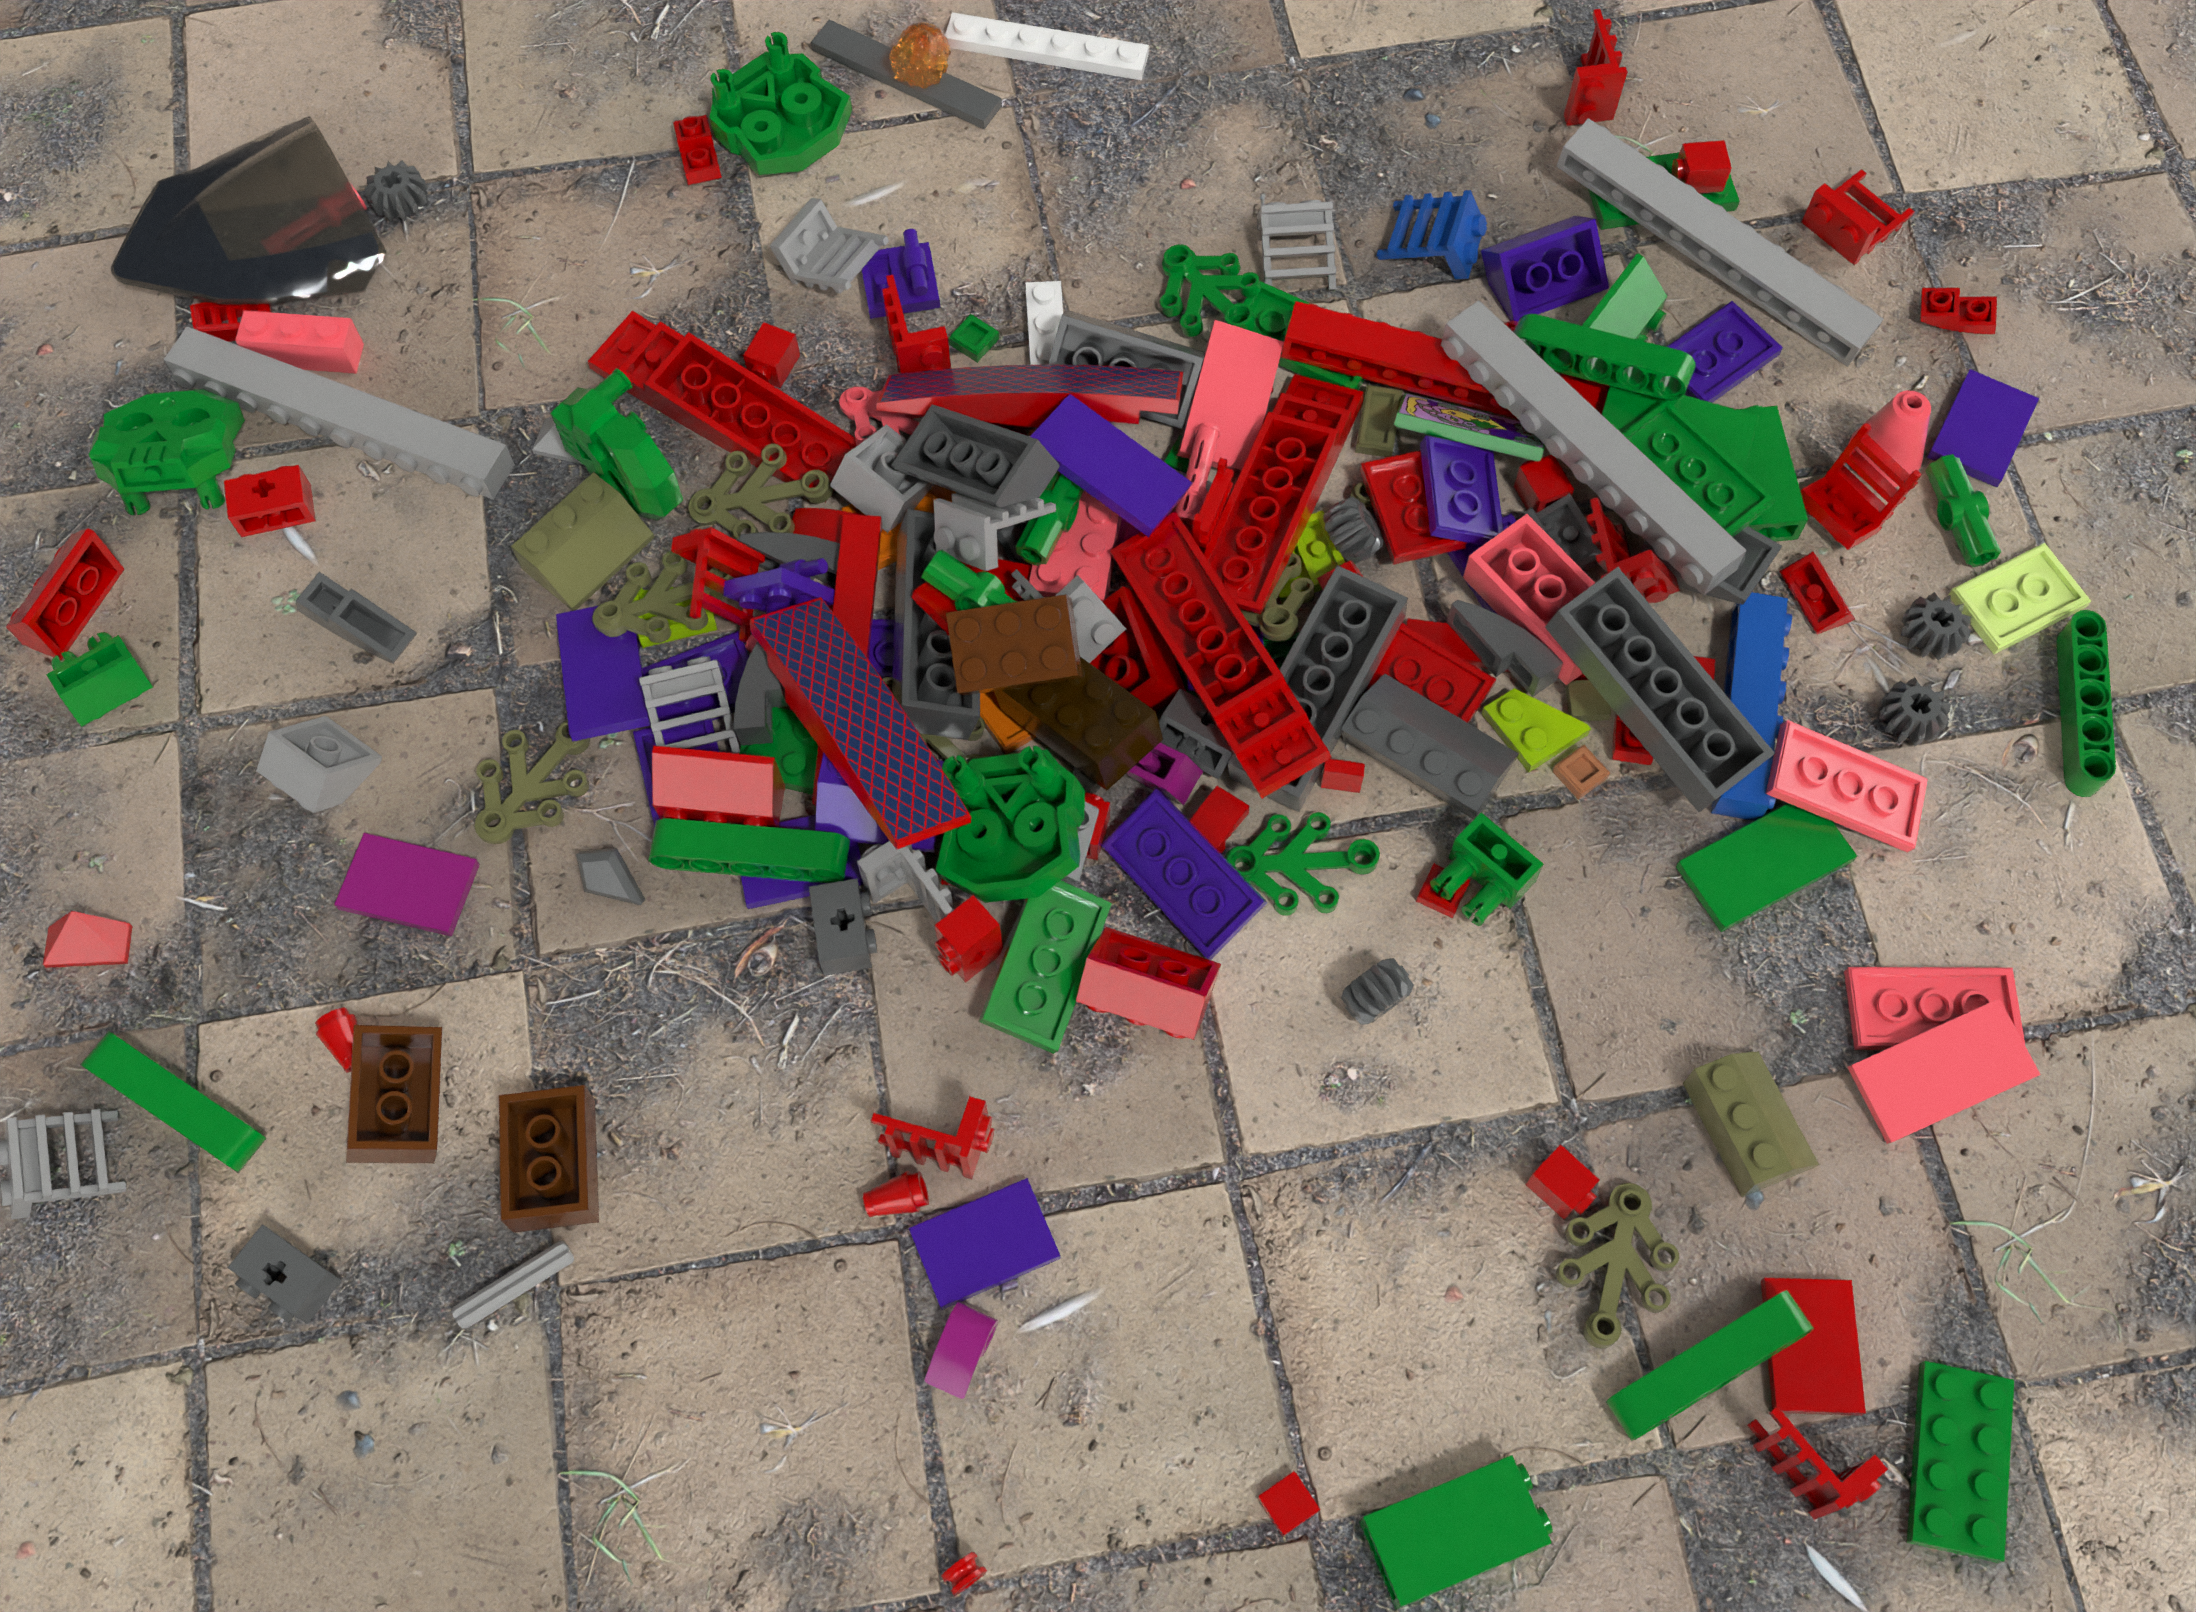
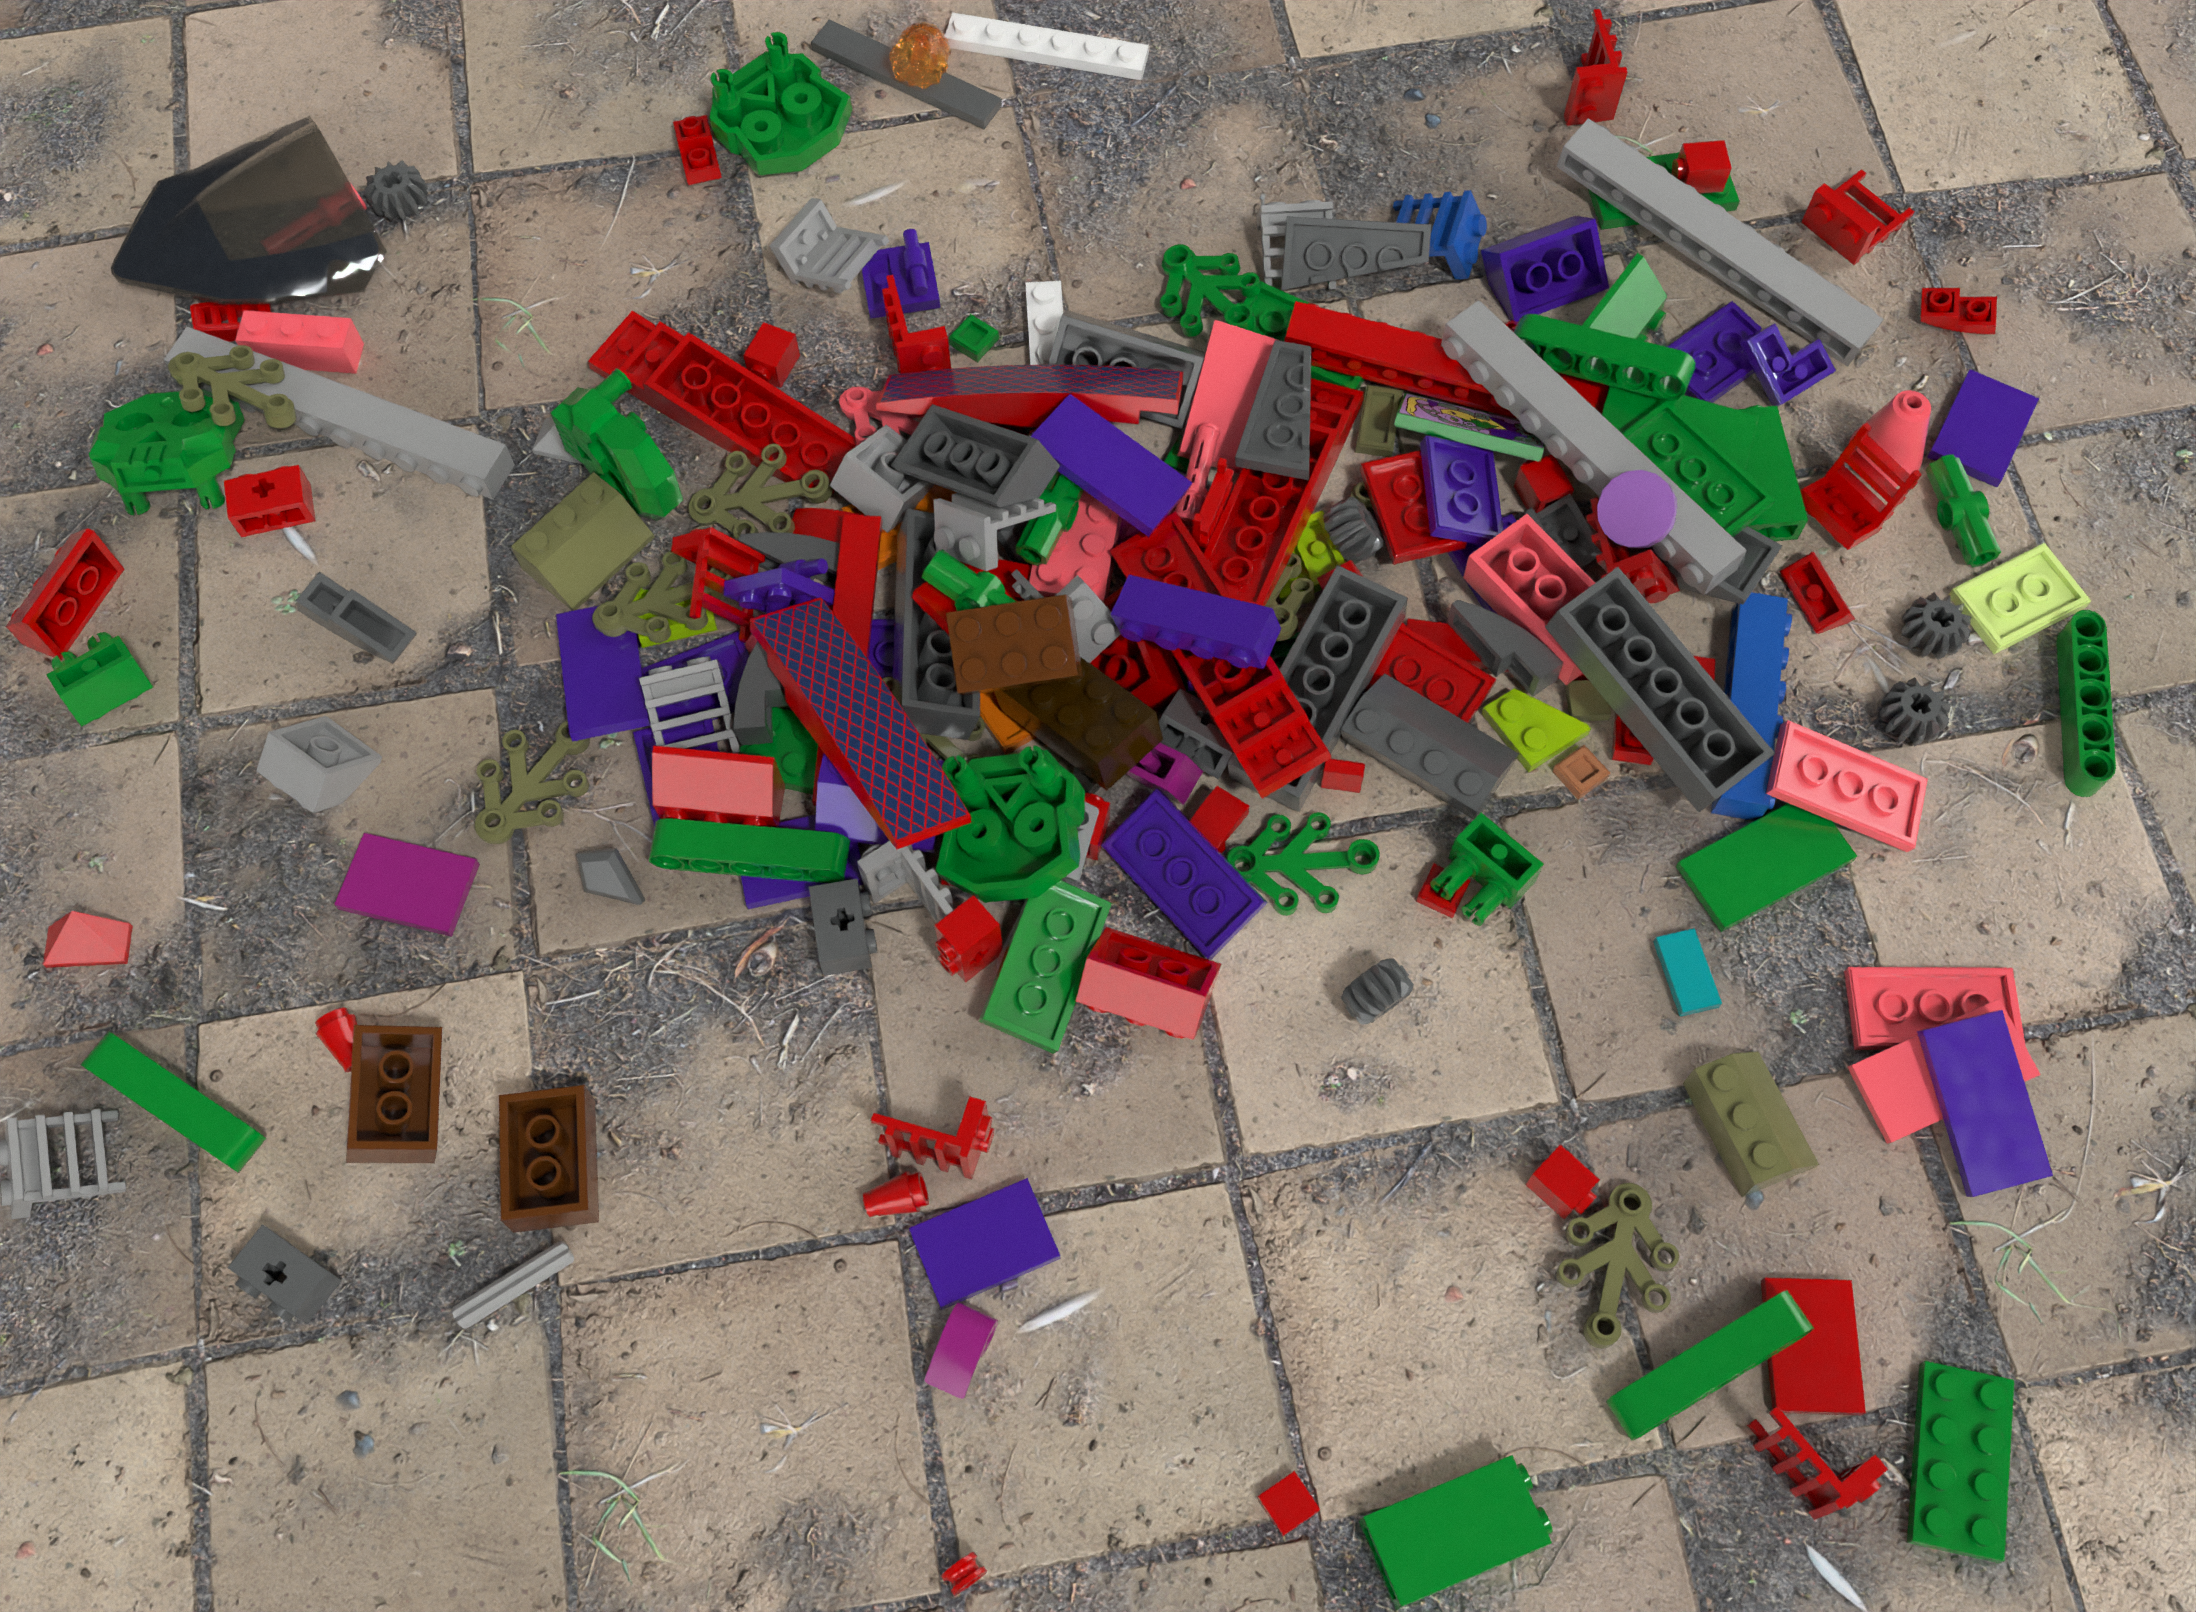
none -> olive plant [168,345,297,428]
none -> dark purple brick [1110,575,1281,669]
none -> dark grey wing [1235,340,1311,480]
none -> dark grey wing [1281,216,1432,290]
none -> medium lavender tile [1597,470,1678,549]
none -> teal tile [1653,928,1722,1017]
none -> dark purple brick [1739,323,1836,406]
none -> dark purple tile [1917,1010,2053,1197]

